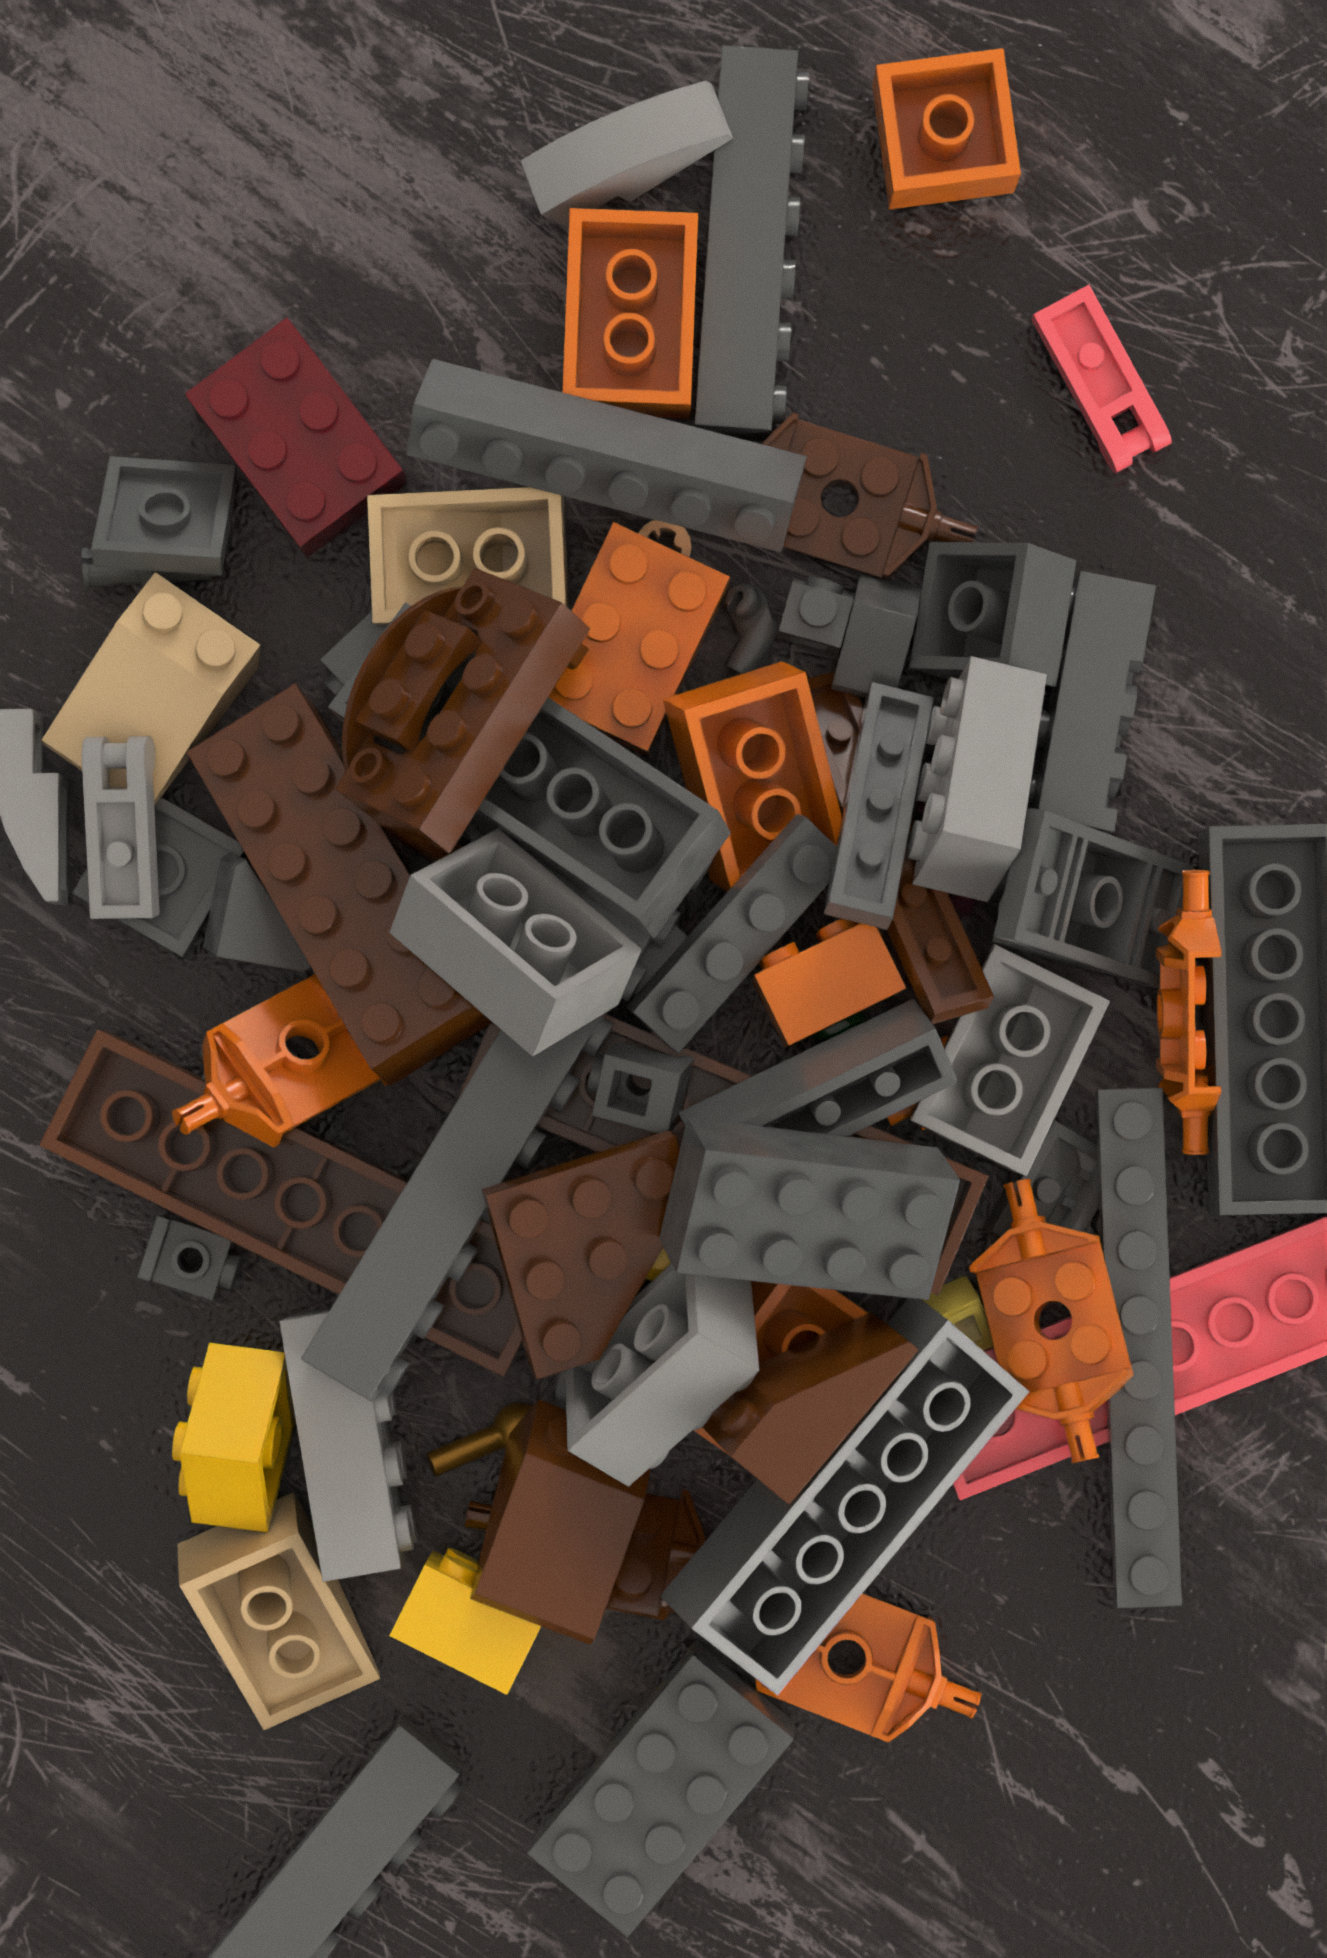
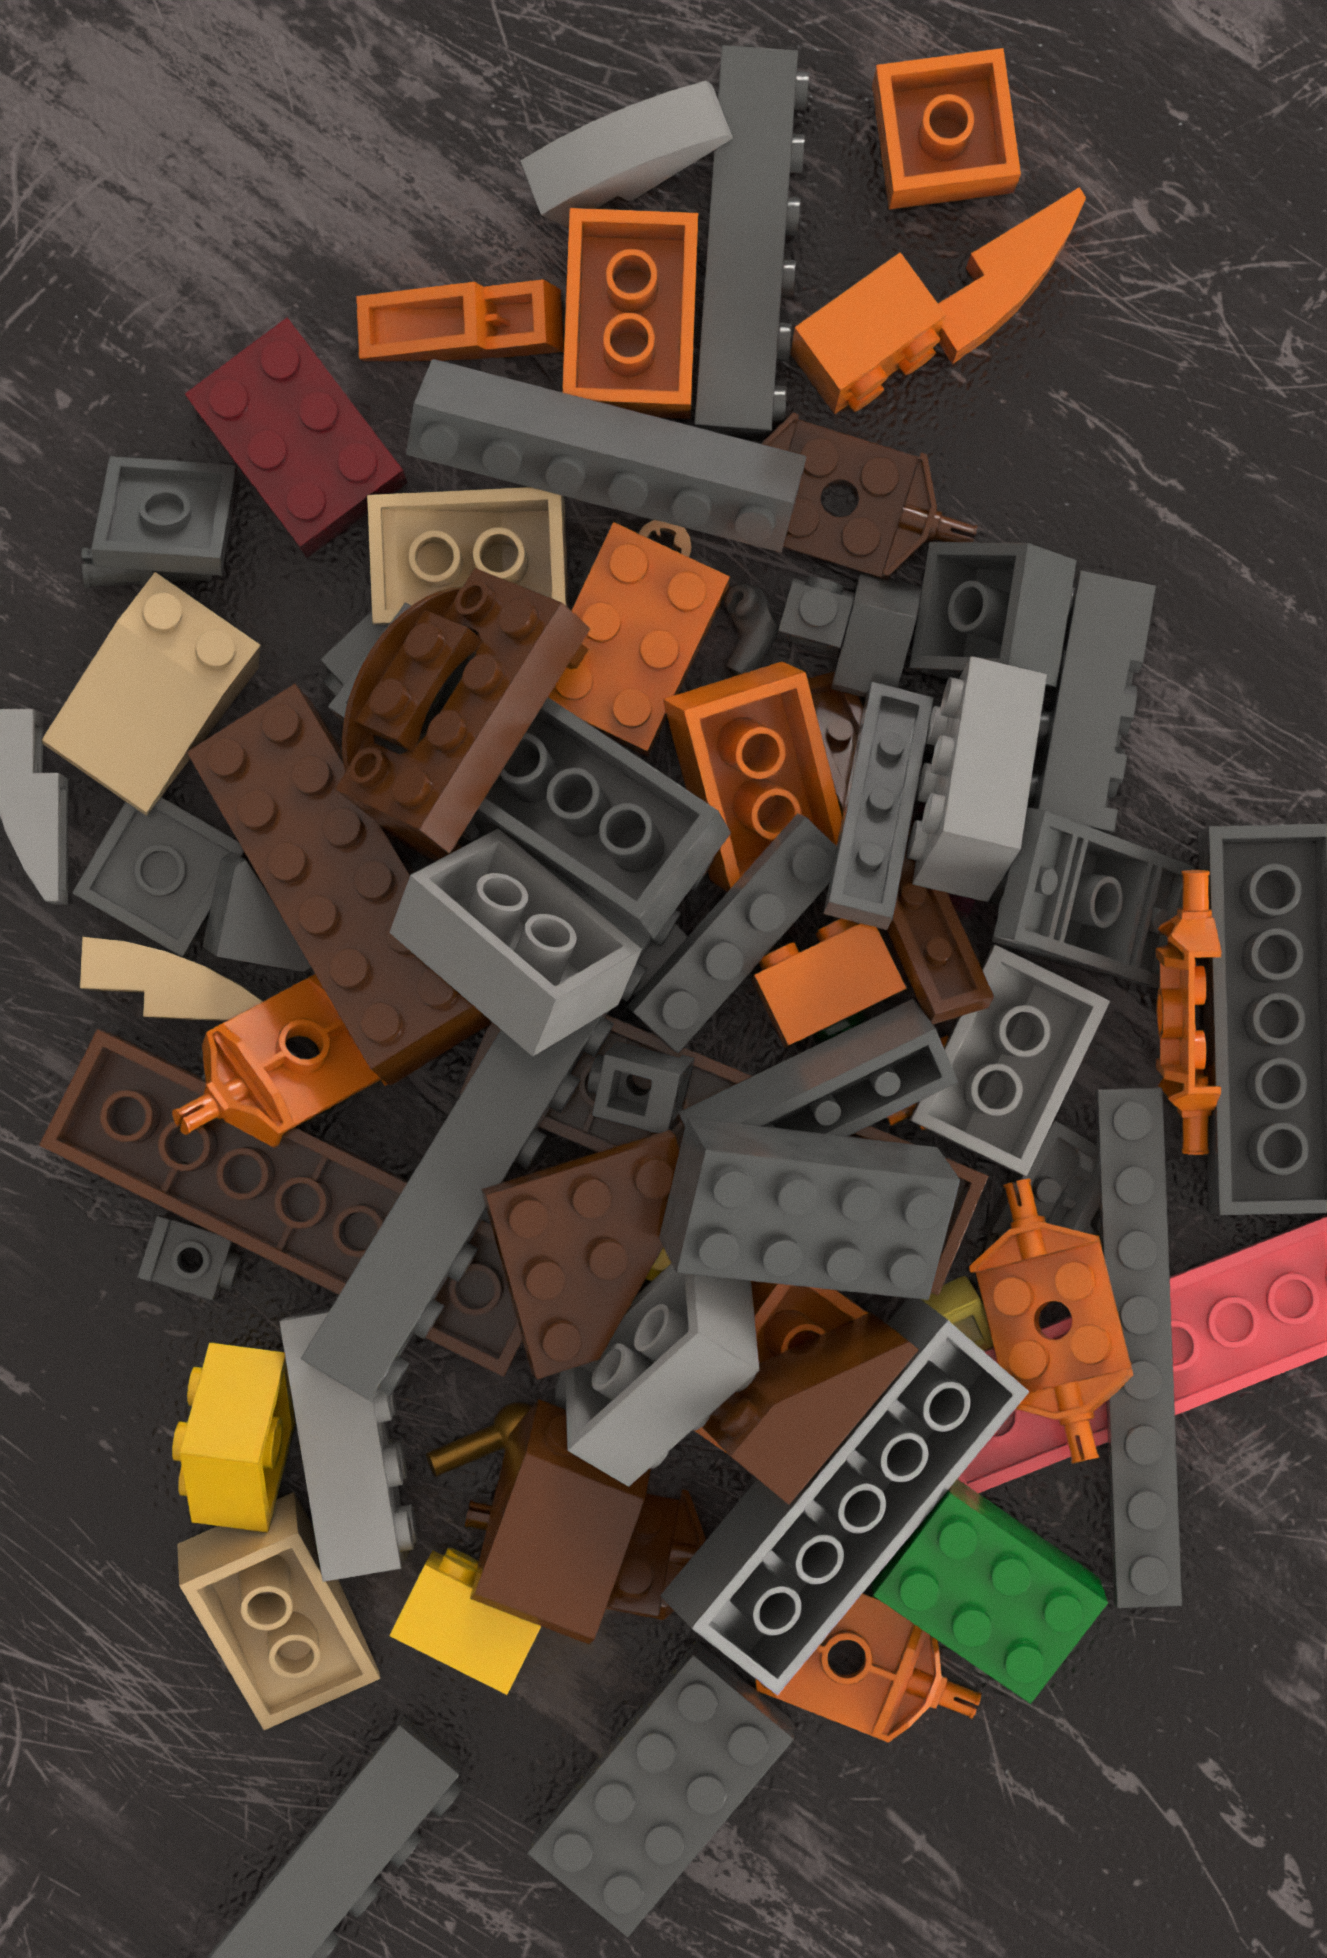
light grey plate [82,736,160,919] -> none
coral plate [1031,285,1172,473] -> none
none -> tan slope [80,937,265,1021]
none -> orange slope [356,279,564,361]
none -> orange brick [790,252,946,415]
none -> green brick [871,1479,1108,1704]
none -> orange slope [938,187,1086,364]

